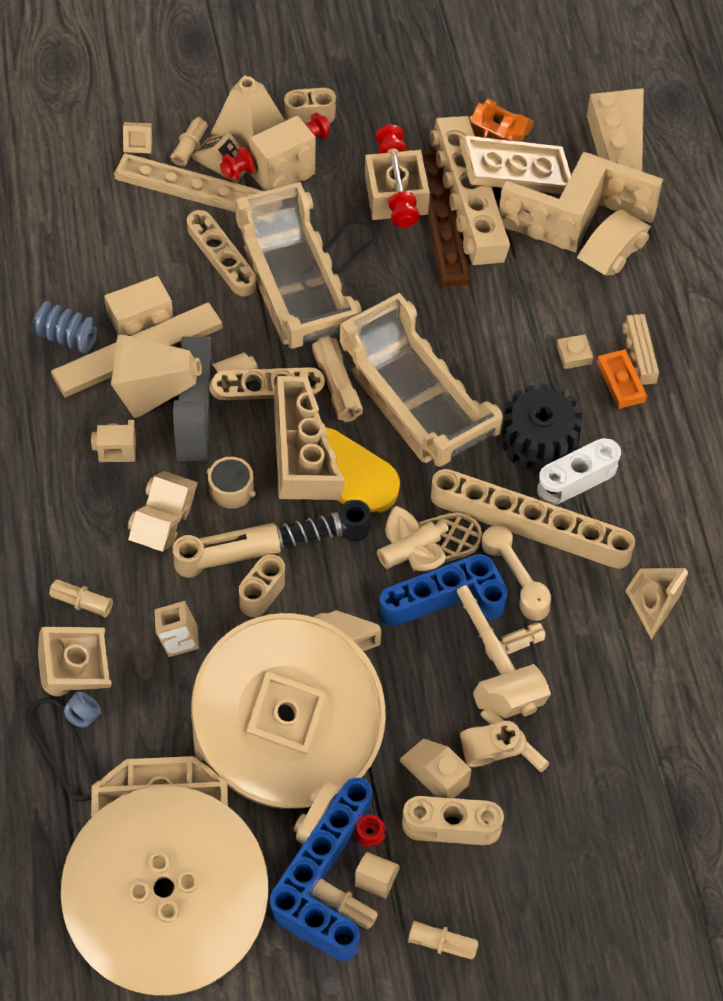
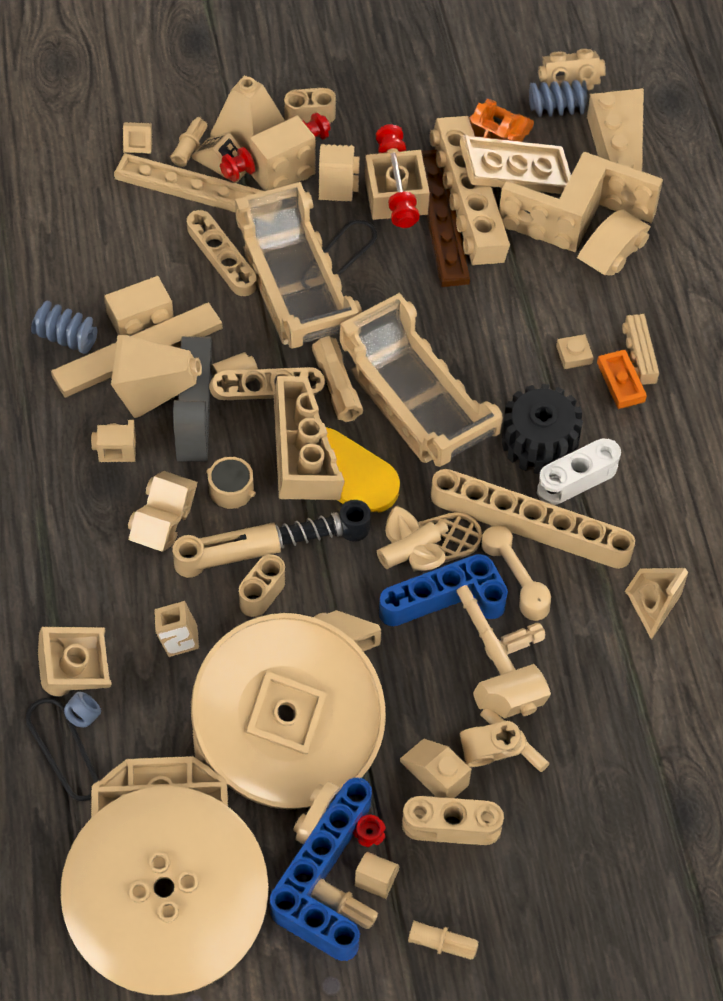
tan axle [49,580,113,618] -> none
none -> tan brick [319,144,359,201]
none -> sand blue piece [529,80,587,117]
none -> tan brick [539,49,605,90]

